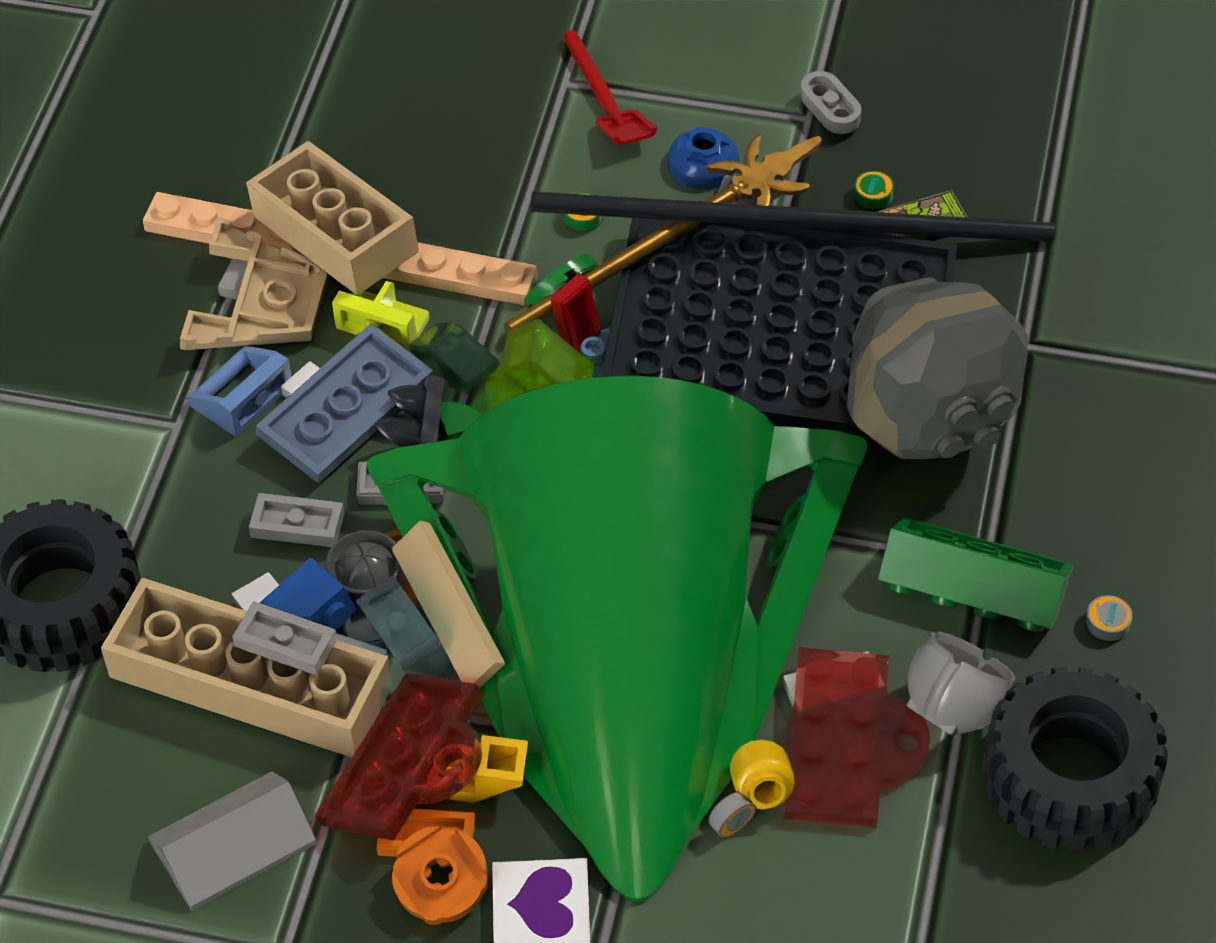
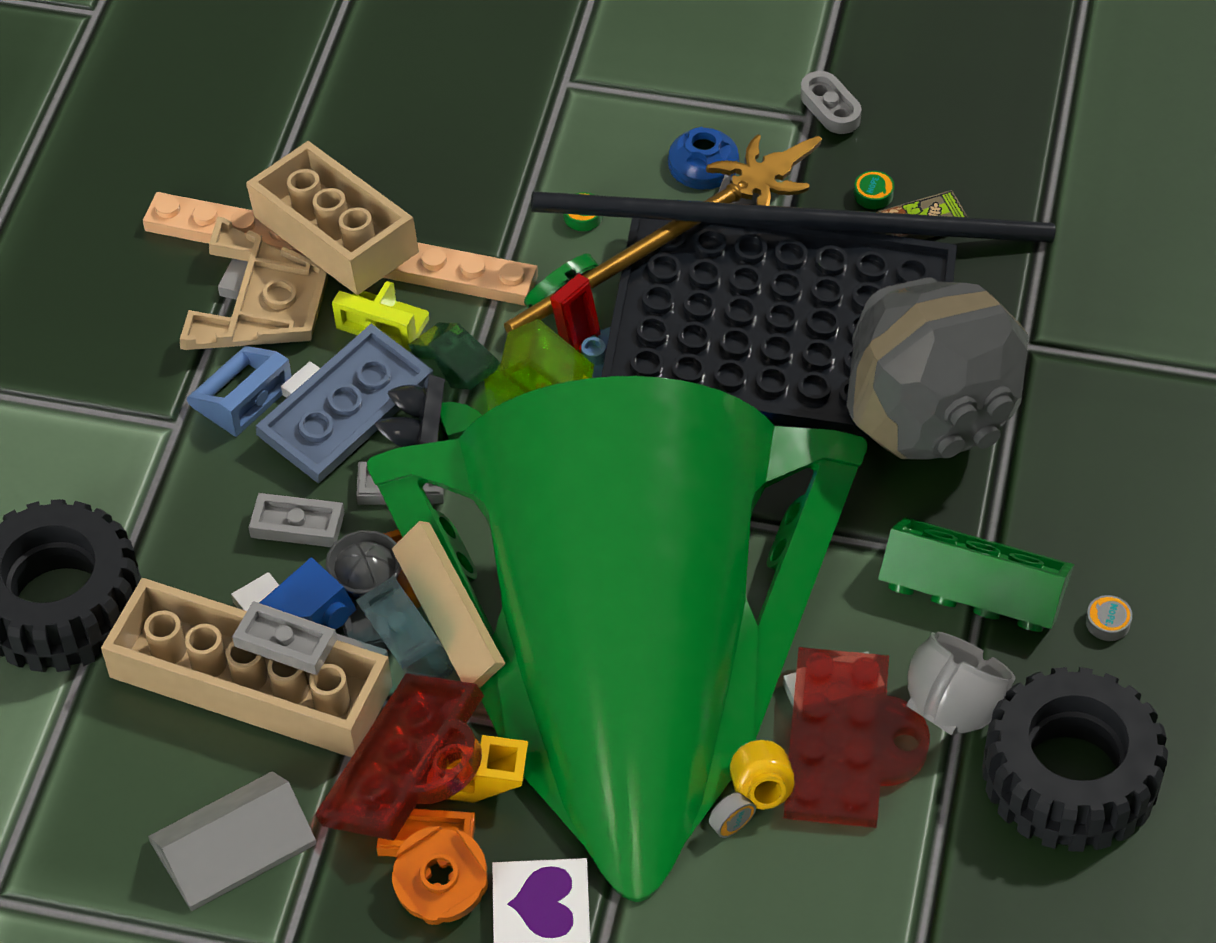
red piece [563,30,657,145] -> none

